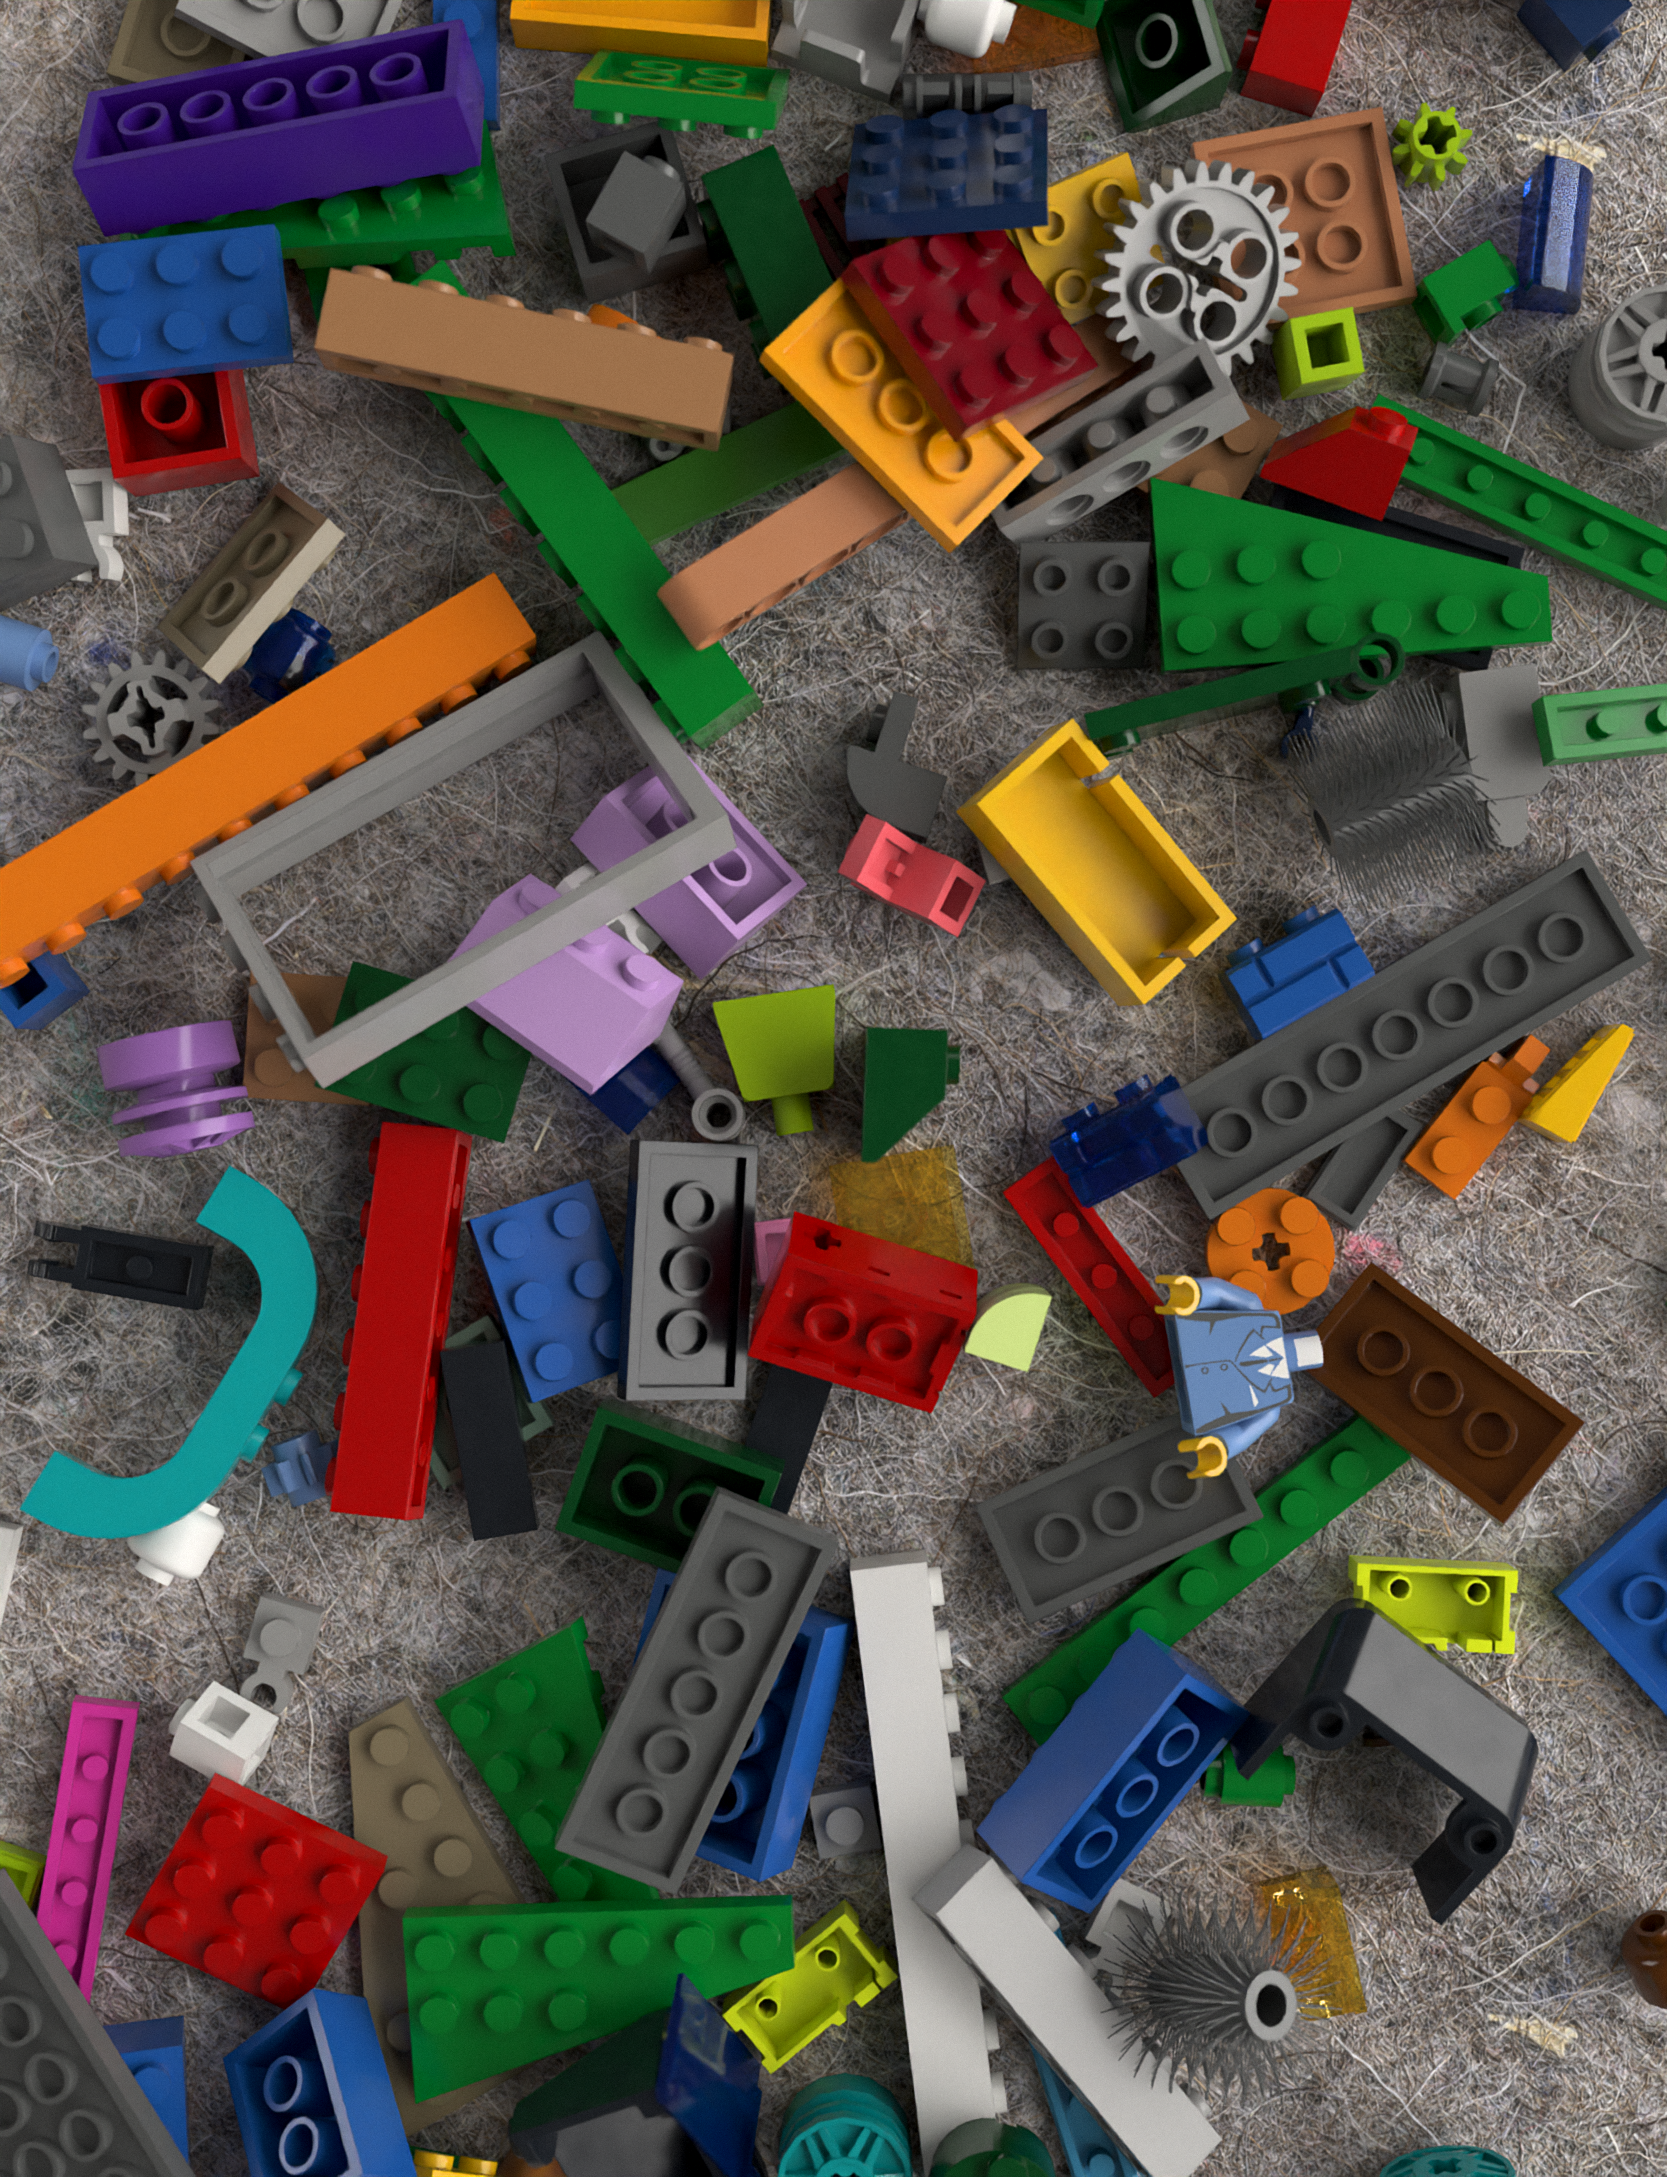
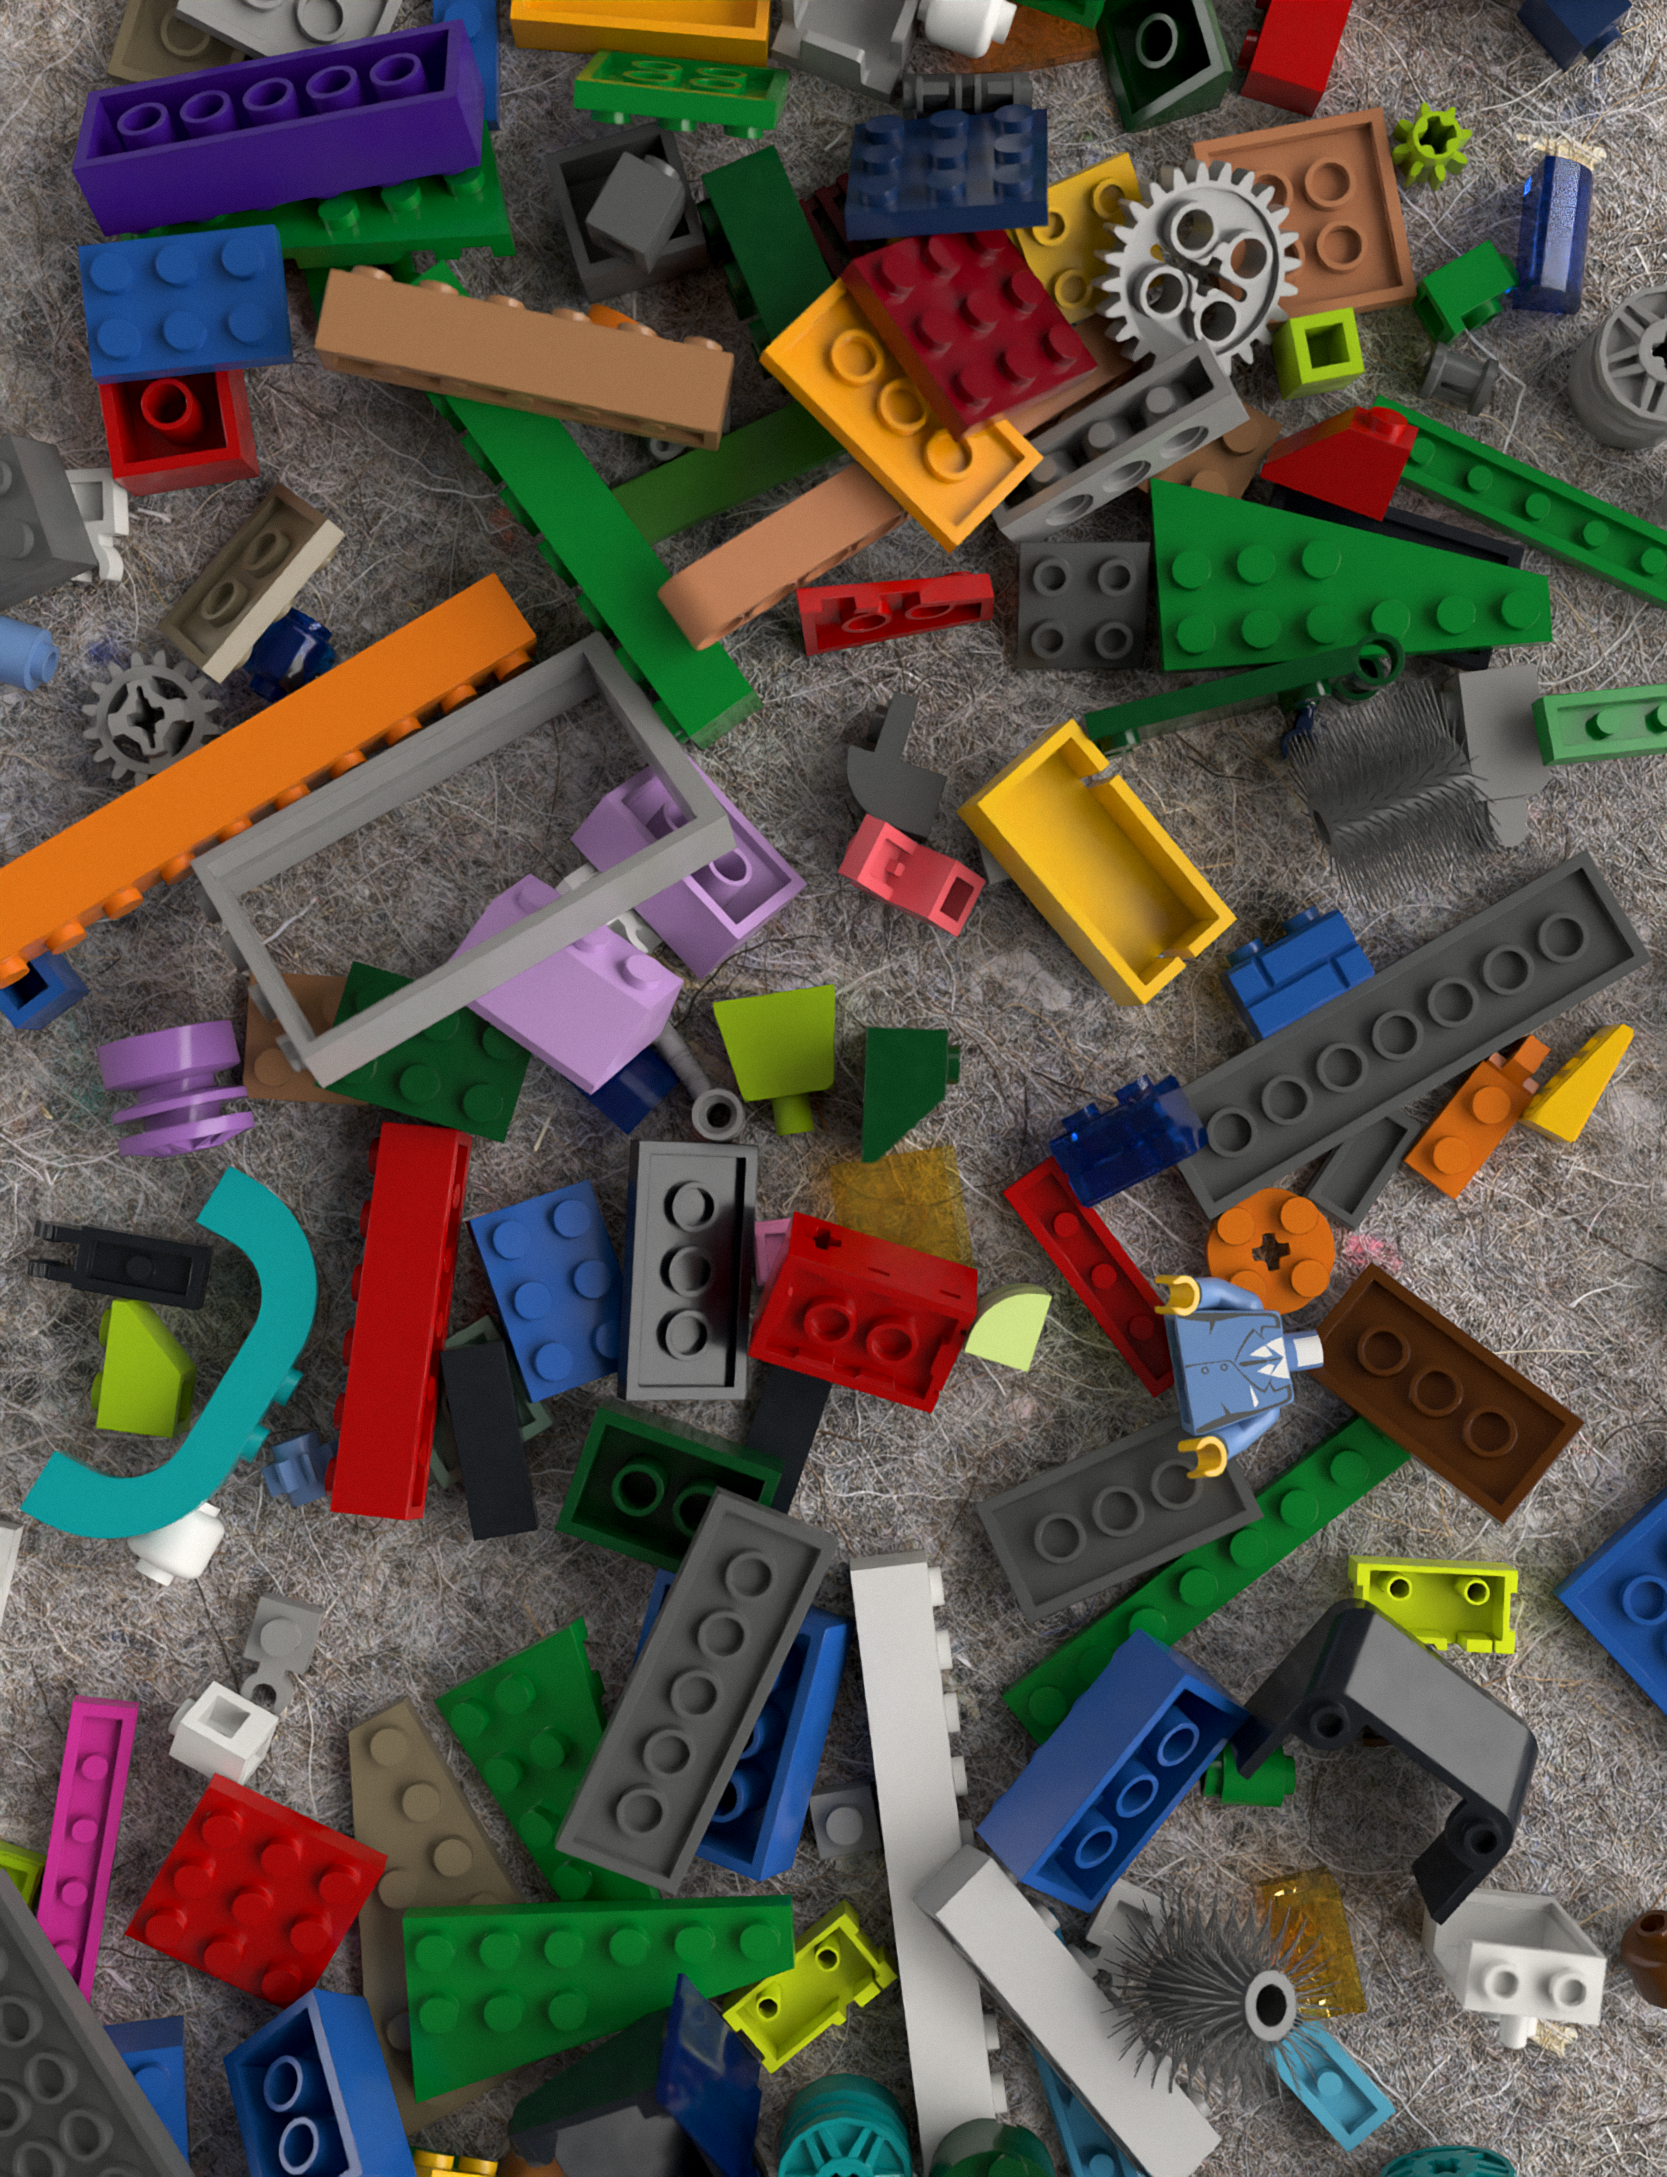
none -> lime slope [91,1297,197,1438]
none -> red wing [795,571,994,656]
none -> medium azure plate [1261,2008,1396,2153]
none -> white piece [1420,1887,1607,2049]

